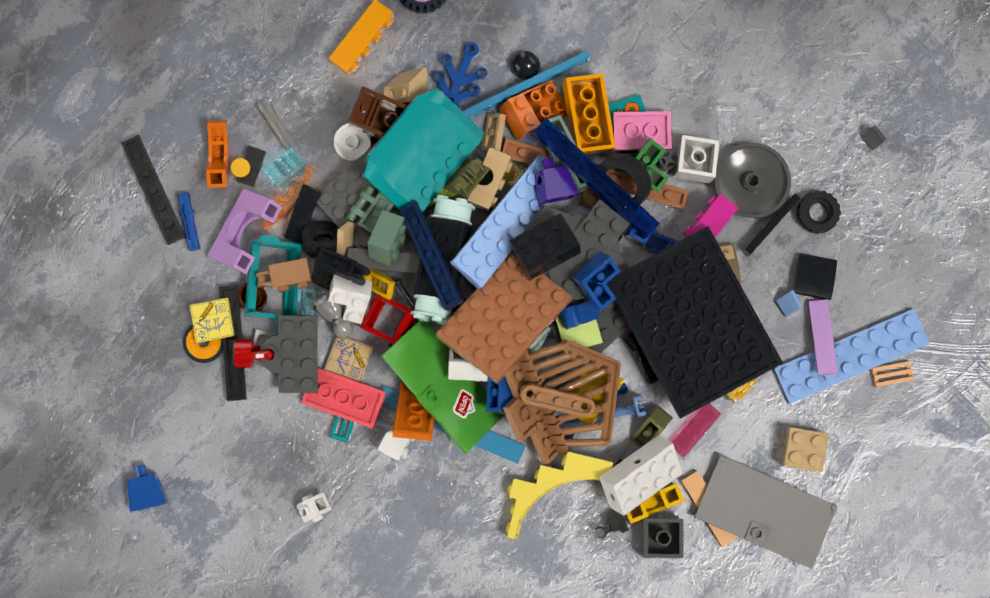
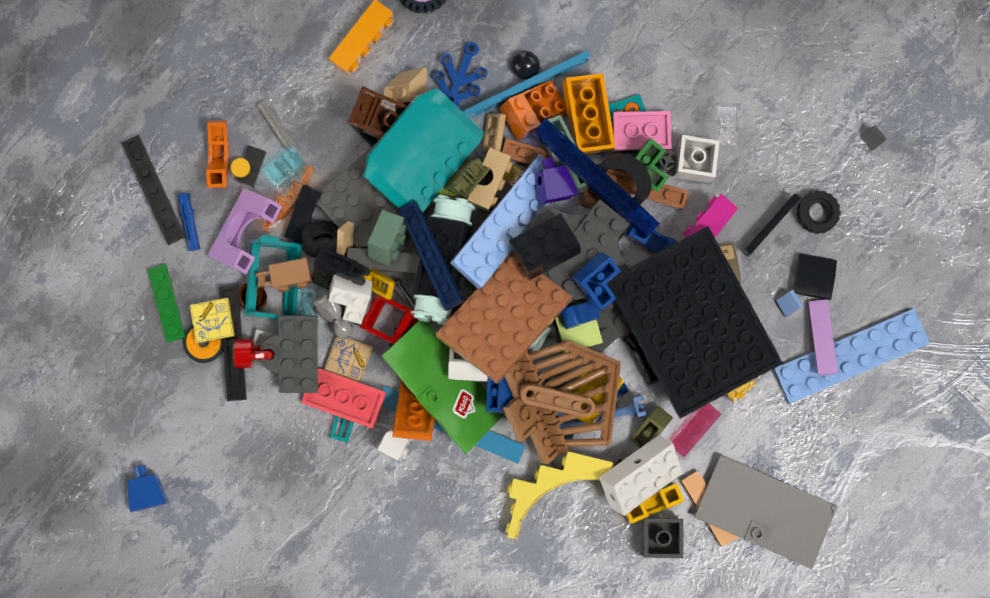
white brick [296,493,331,523] -> none
white tile [334,123,371,161] -> none
sand green plate [347,186,395,234] -> none
pearl dark grey piece [595,513,629,540] -> none
dark grey dish [714,143,791,219] -> none
tan brick [781,427,829,473] -> none
light nougat tile [872,361,914,387] -> none
none -> green plate [147,264,185,343]

